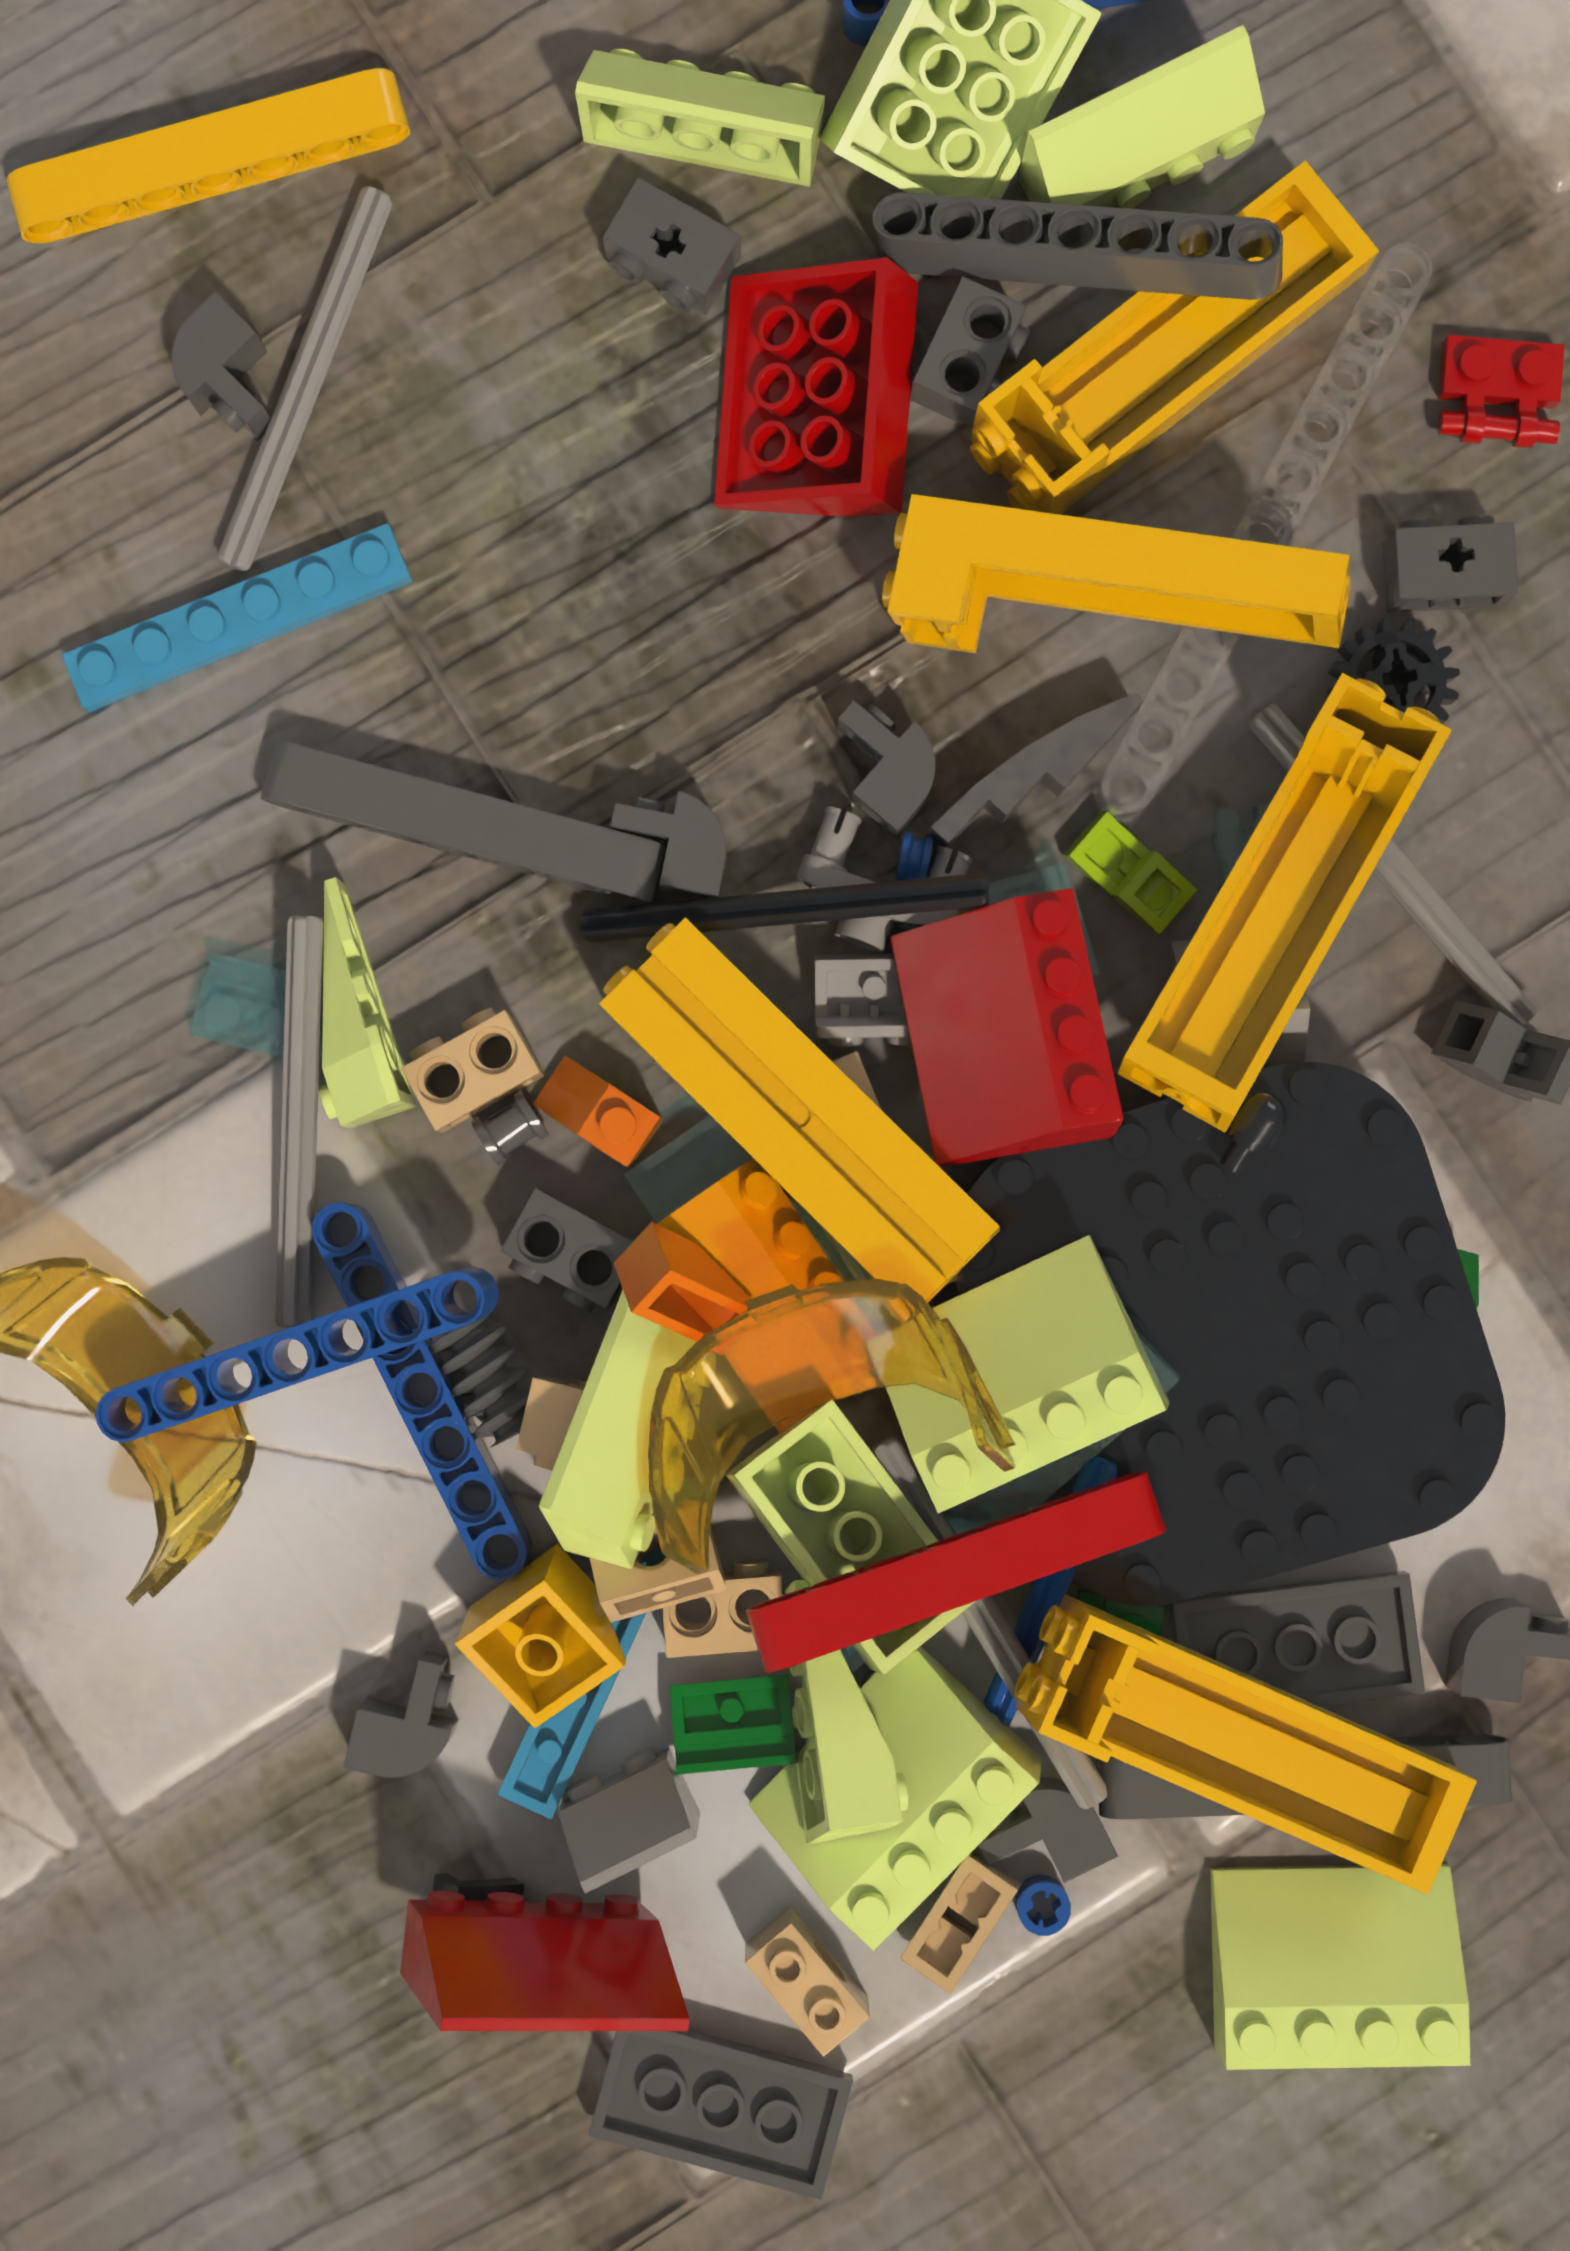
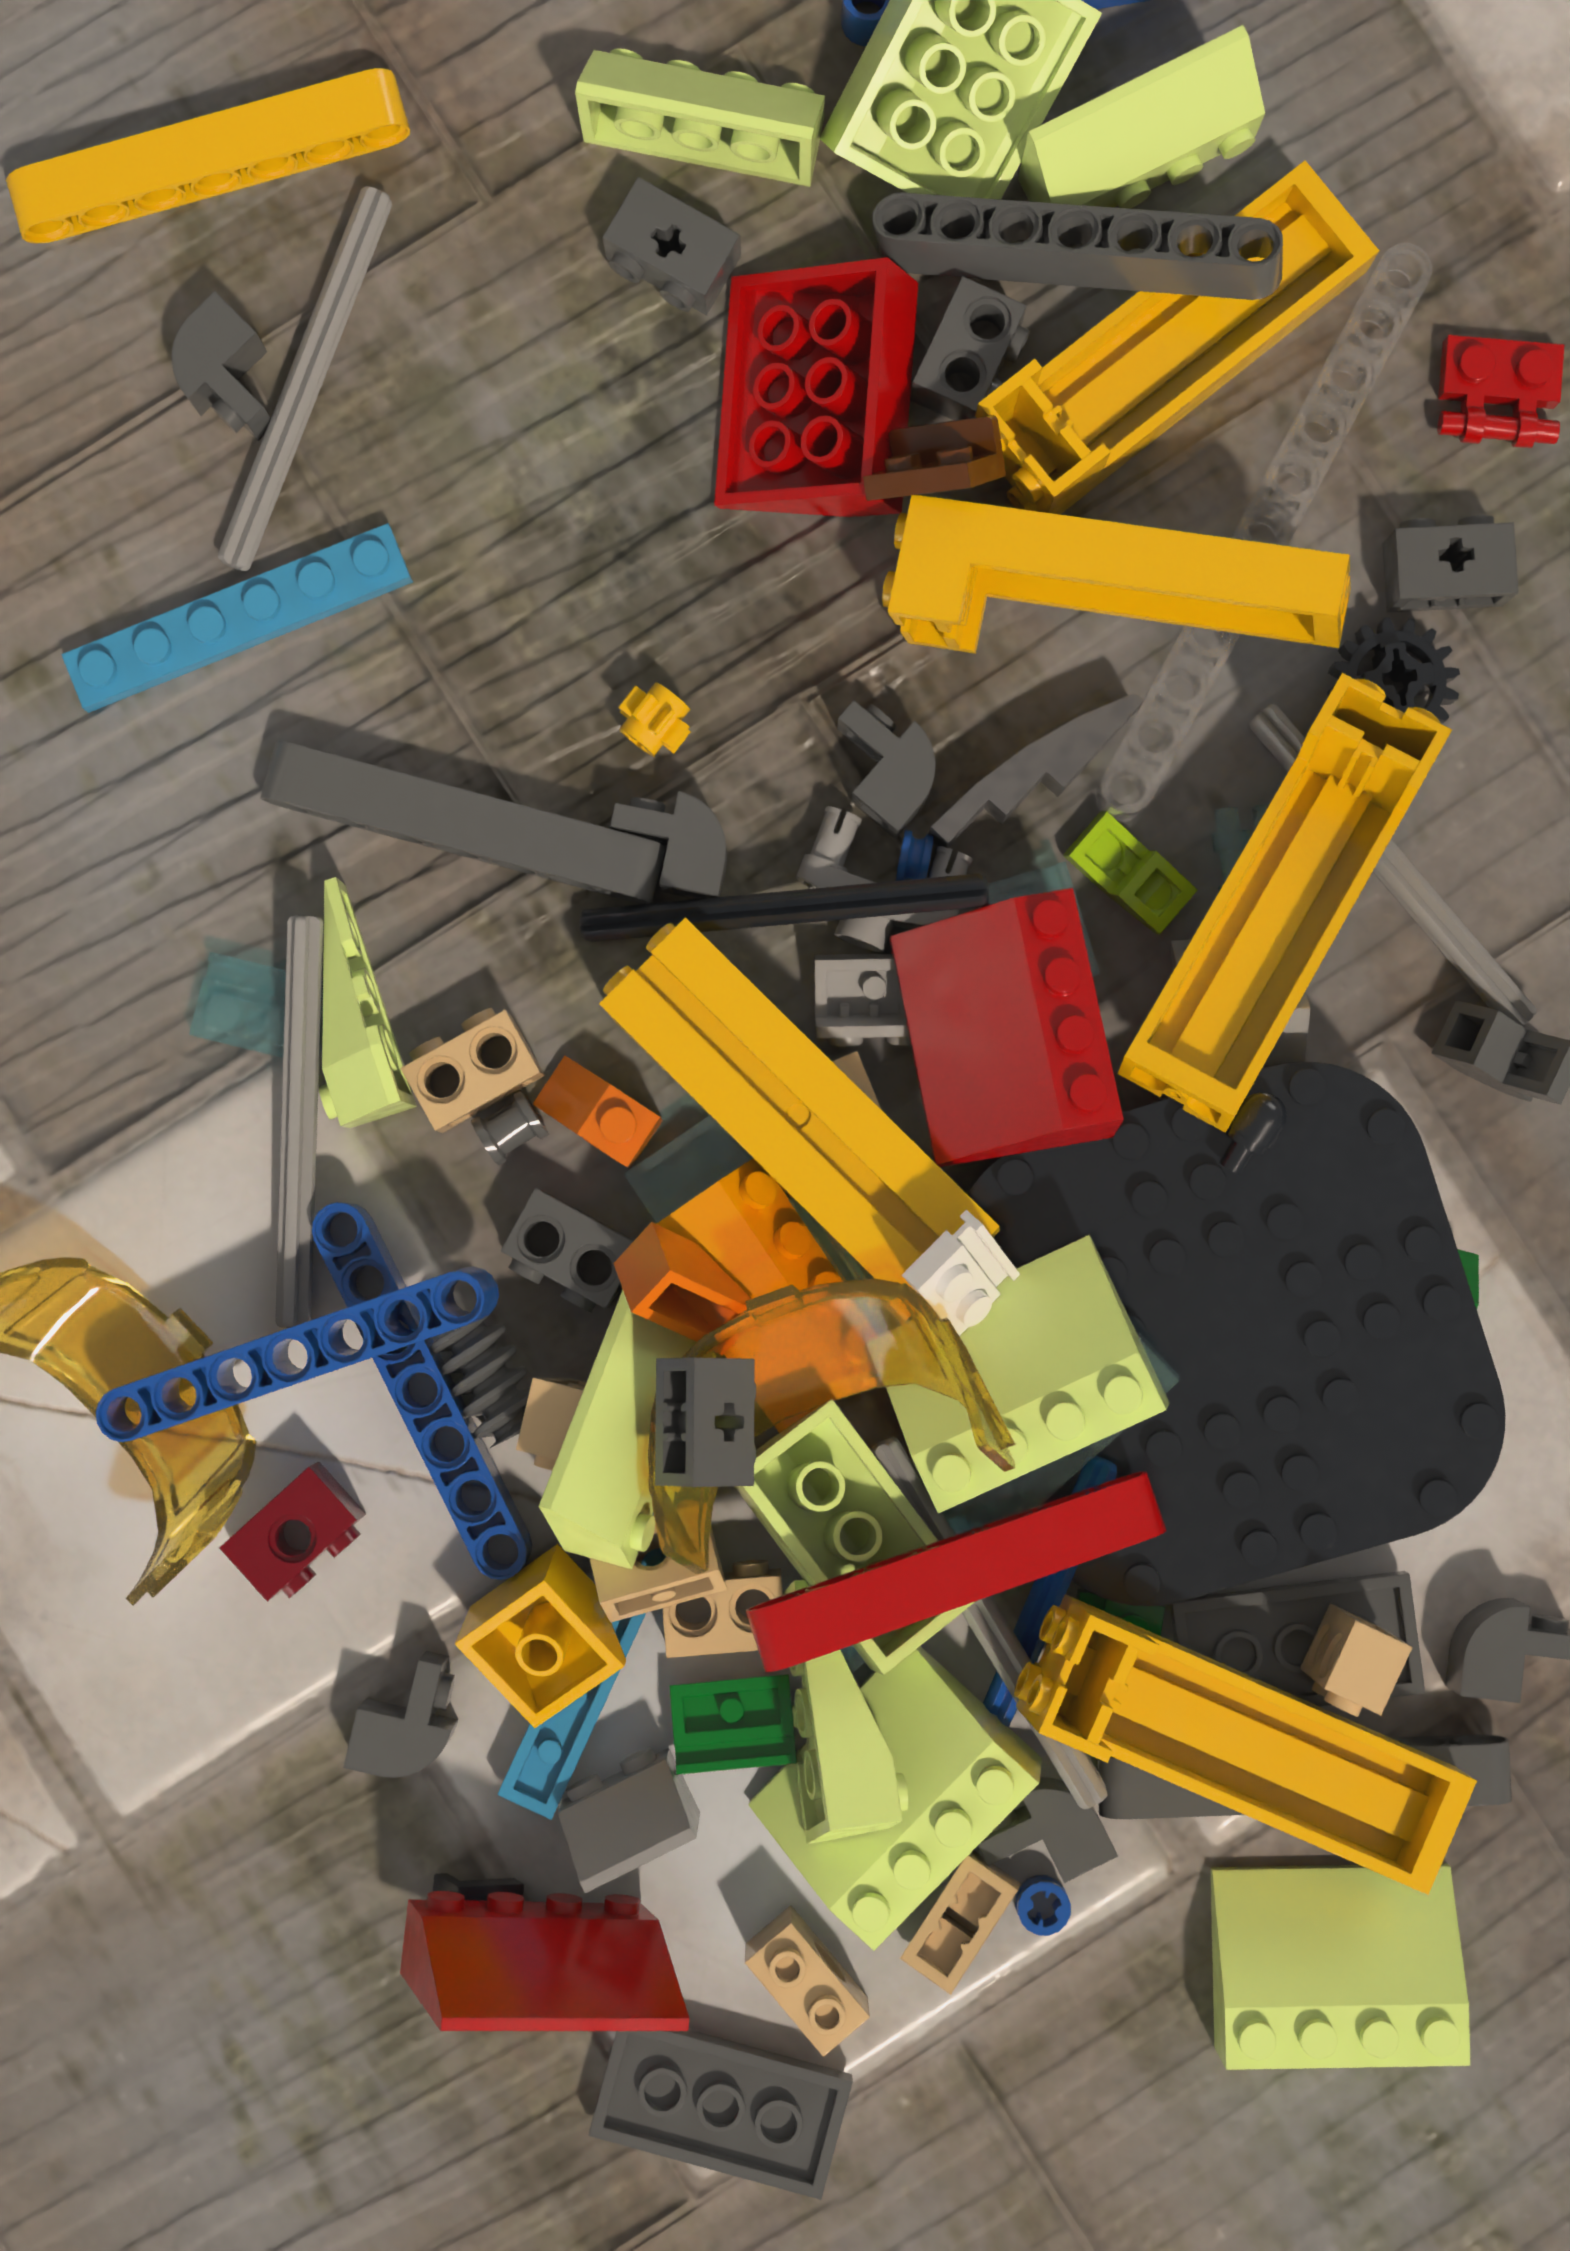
none -> dark red brick [219,1462,366,1602]
none -> yellow gear [618,682,691,757]
none -> dark grey brick [655,1358,756,1487]
none -> reddish brown bracket [863,415,1006,501]
none -> white plate [902,1210,1020,1338]
none -> tan brick [1300,1603,1413,1717]

